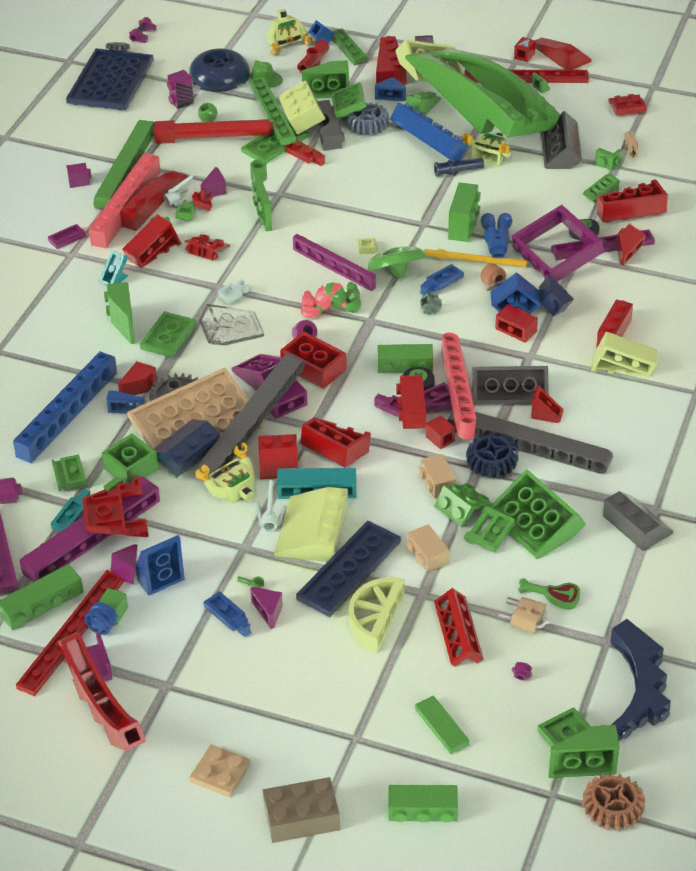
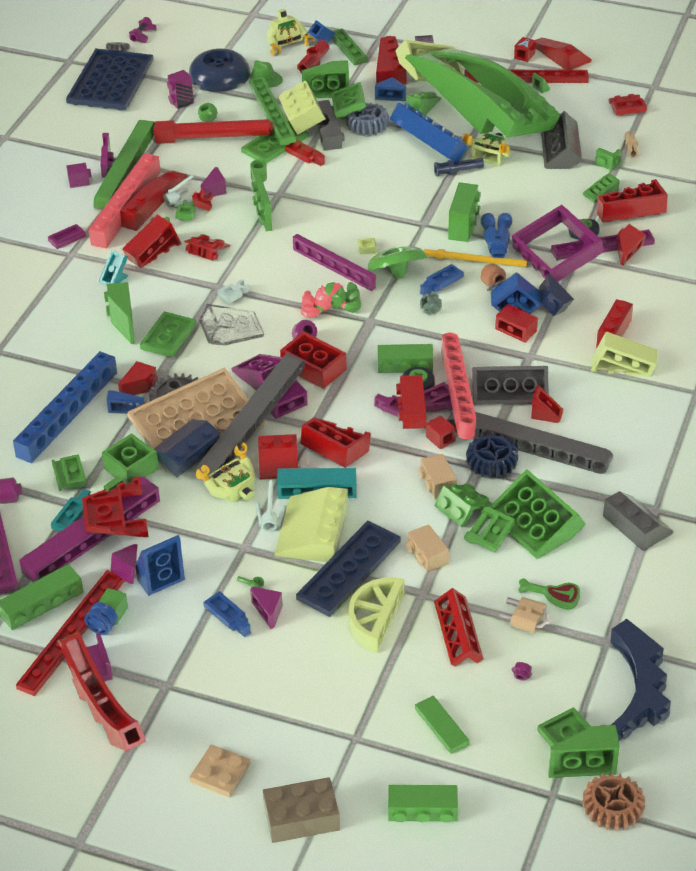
none -> magenta wing [100,133,114,178]

